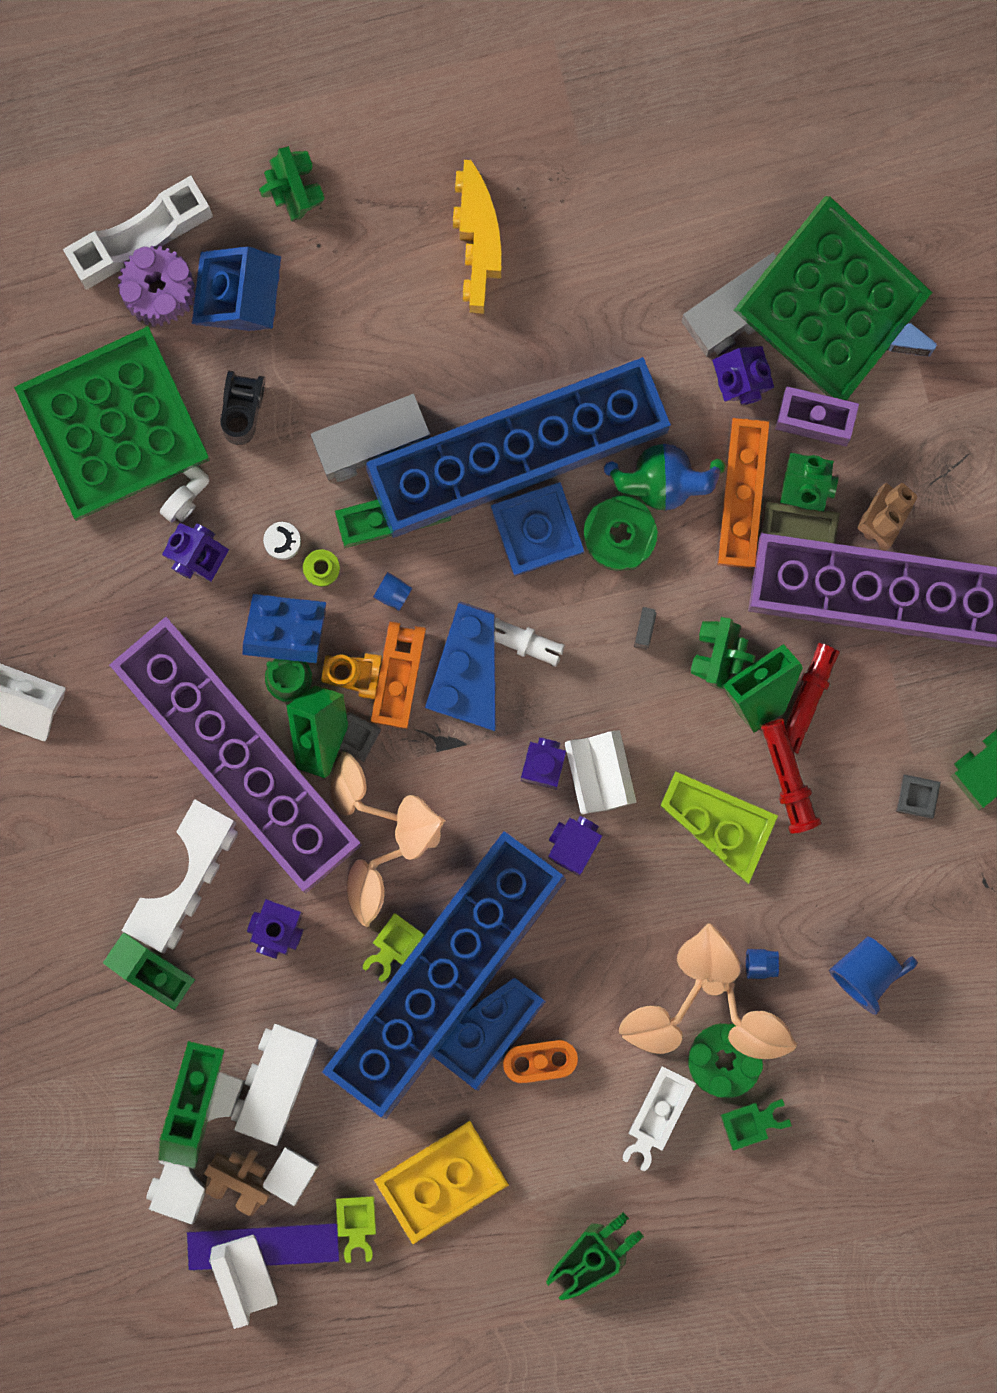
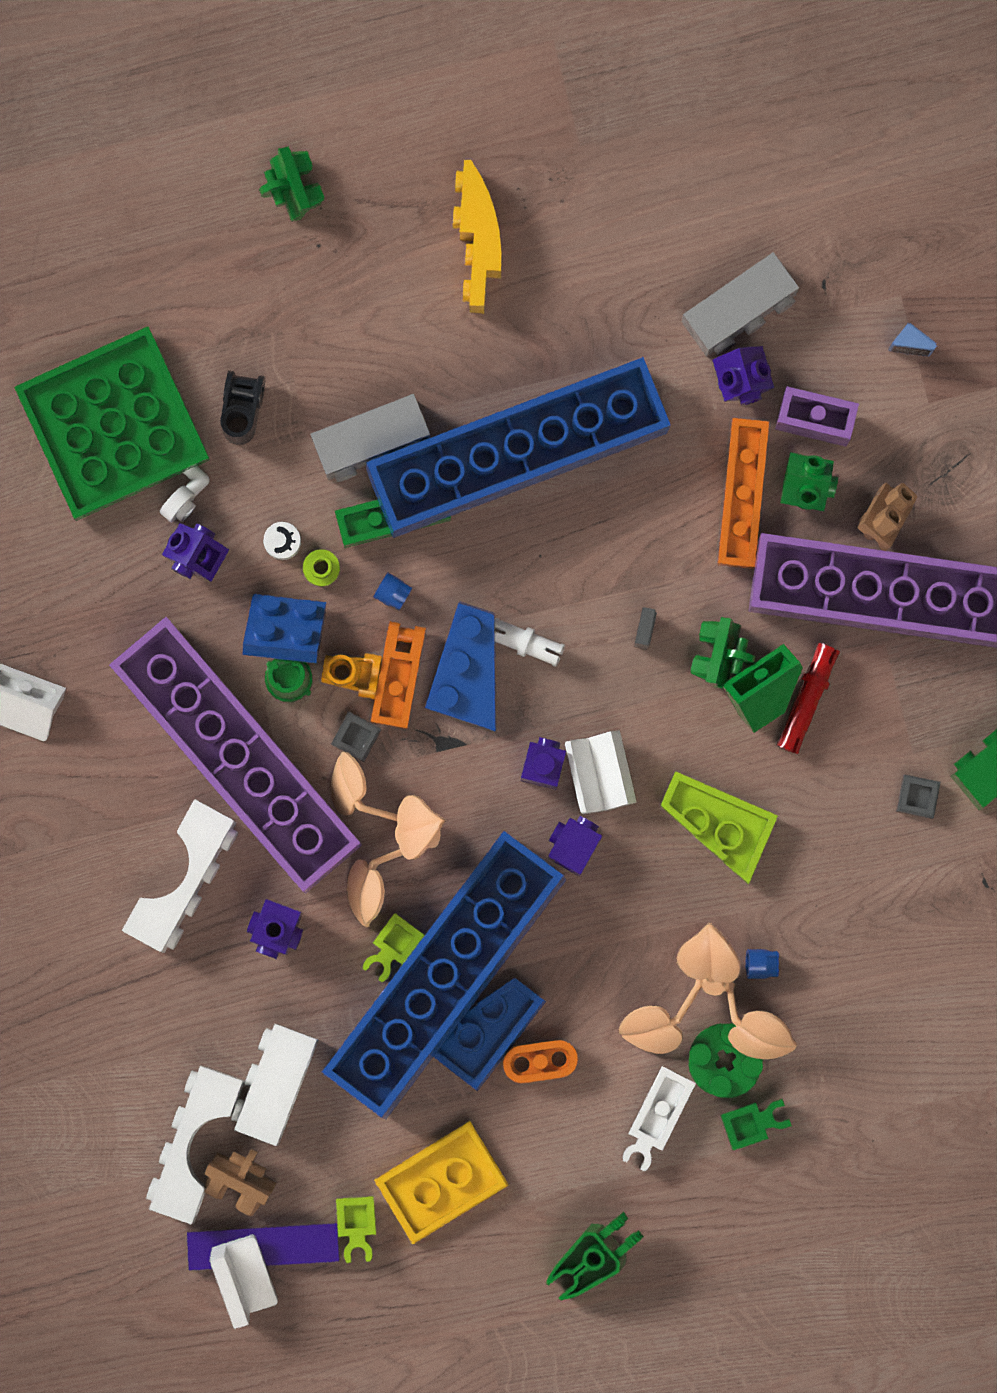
white arch [63,176,213,290] -> none
green slope [103,932,195,1011] -> none
medium lavender brick [118,246,195,327] -> none
green slope [158,1041,225,1169] -> none
blue slope [192,246,281,331] -> none
white panel [263,1147,319,1206] -> none
green slope [286,685,348,778] -> none
blue plate [491,482,584,577] -> none
green plate [584,496,658,571] -> none
piece [604,444,726,511] -> none
green plate [733,196,933,401] -> none
red pin [761,719,822,834] -> none
olive tile [762,502,840,544] -> none
blue hat [829,936,918,1015] -> none

